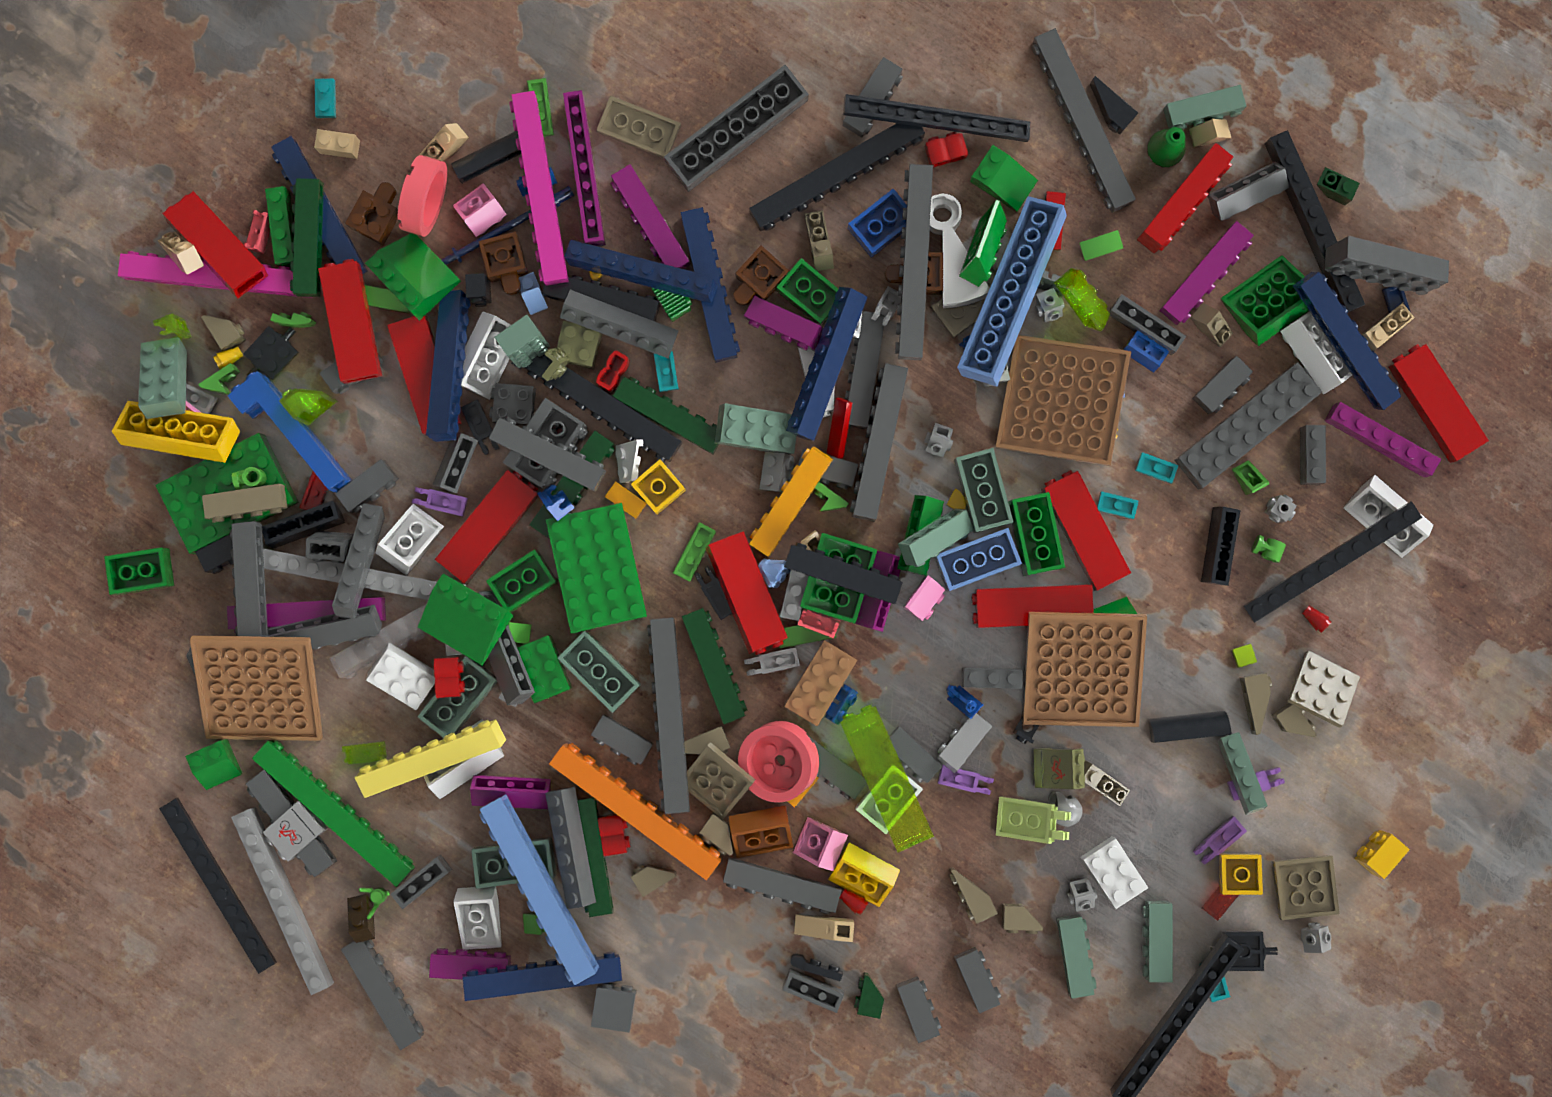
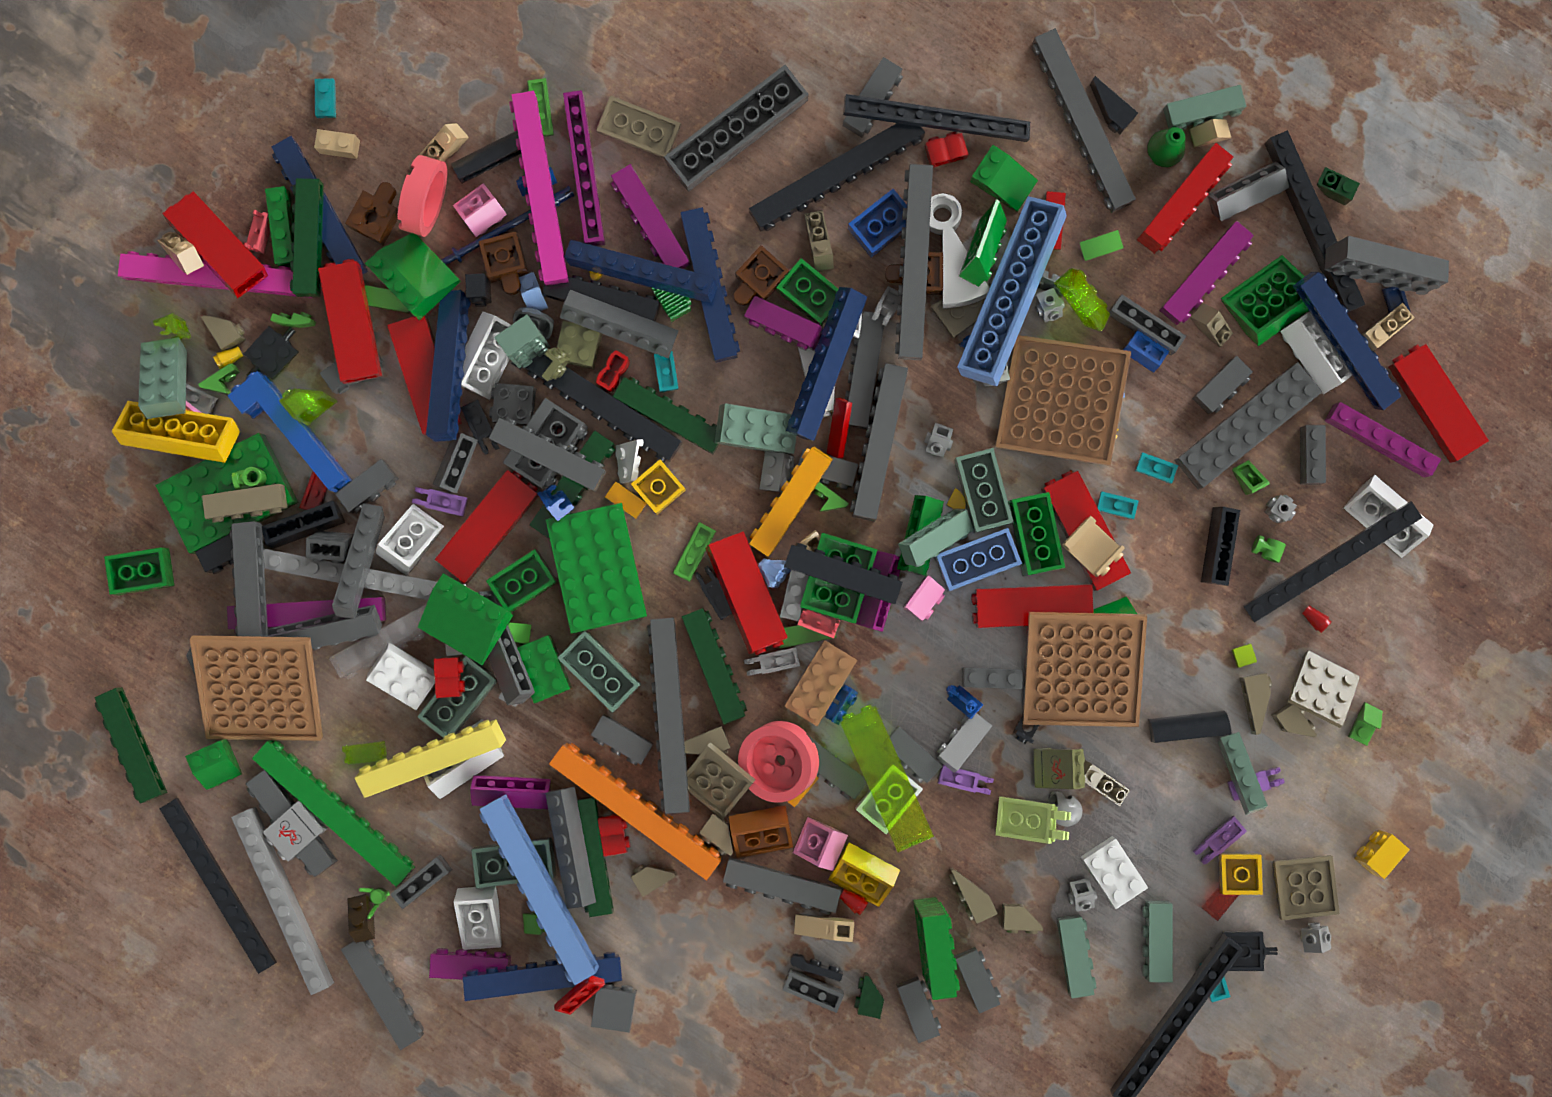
none -> dark green brick [94,687,168,804]
none -> dark grey piece [513,307,554,340]
none -> red tile [554,976,605,1015]
none -> green brick [913,897,960,1000]
none -> tan panel [1062,516,1125,577]
none -> bright green slope [1348,702,1383,746]

